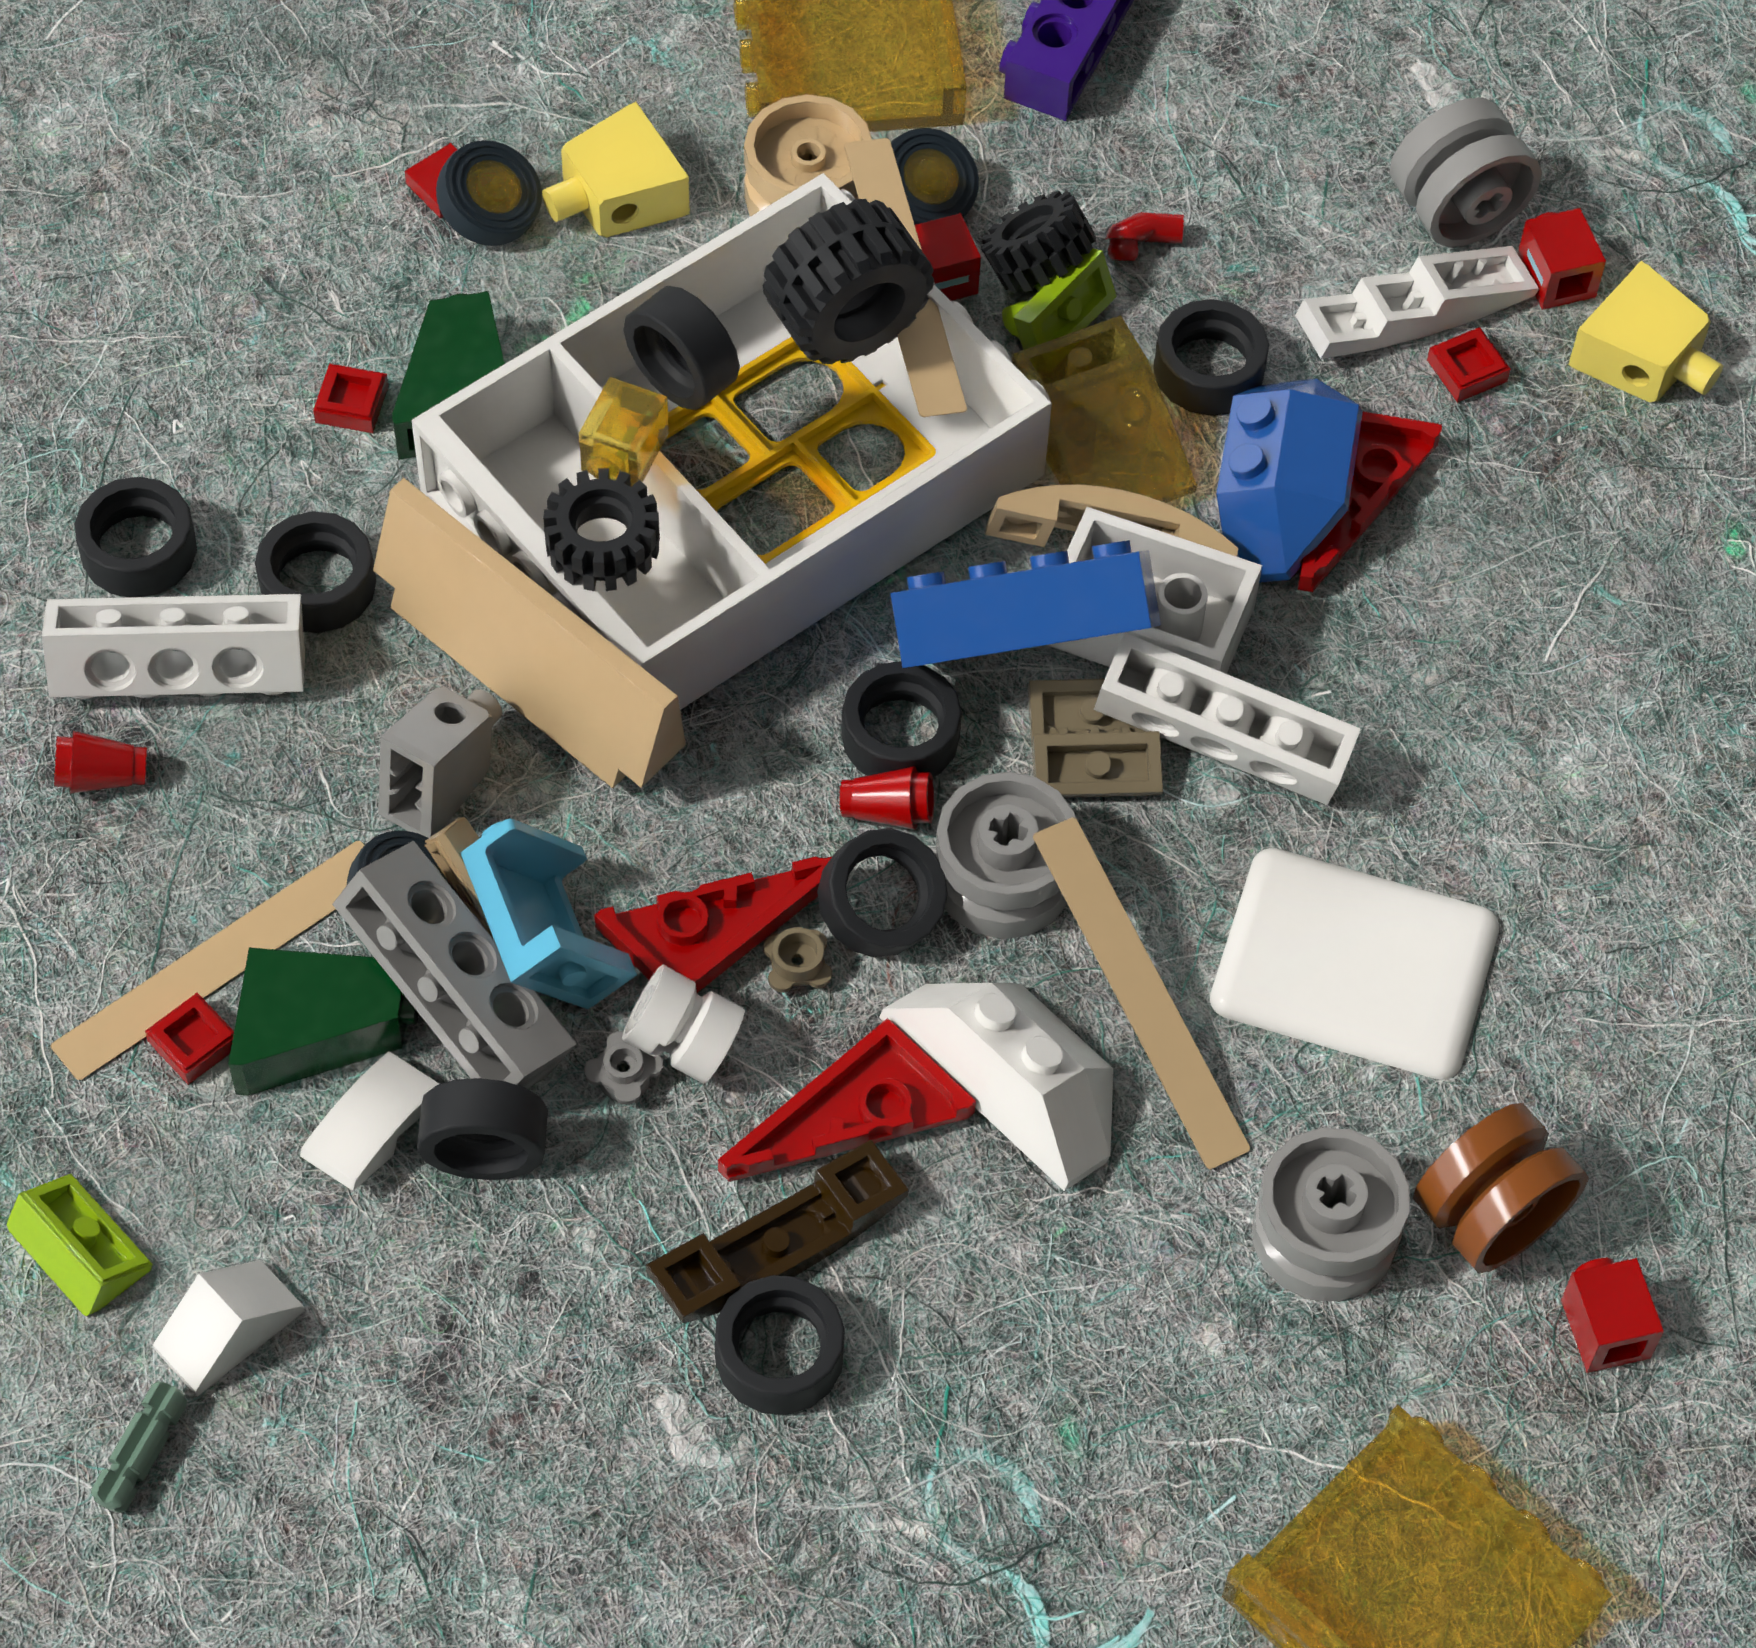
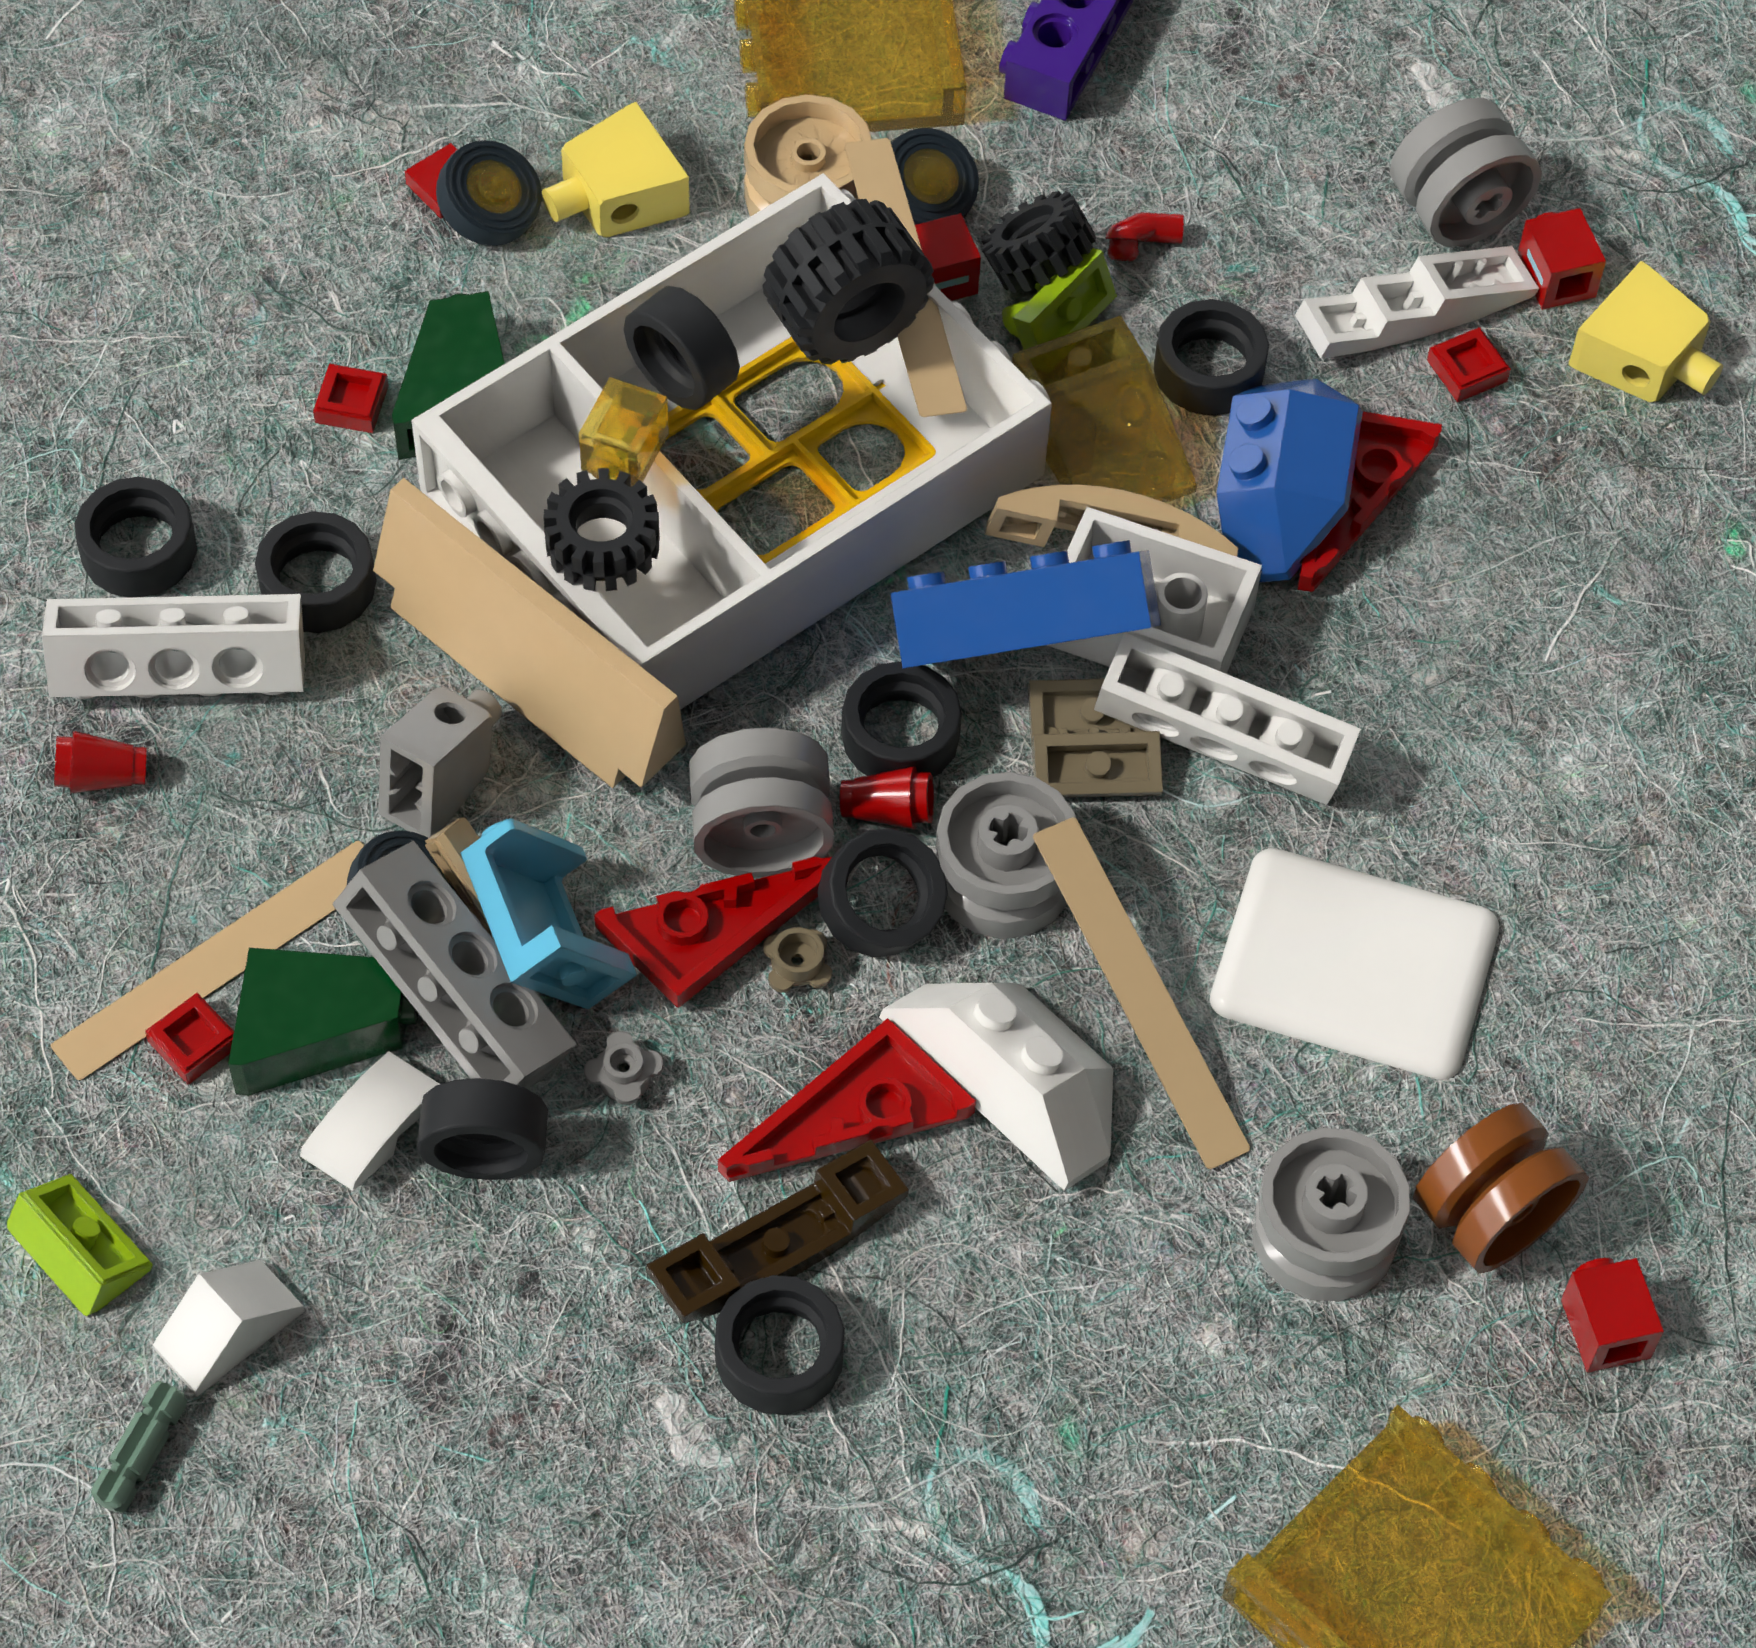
white wheel [622,964,745,1084] -> none
none -> light grey wheel [689,728,834,877]

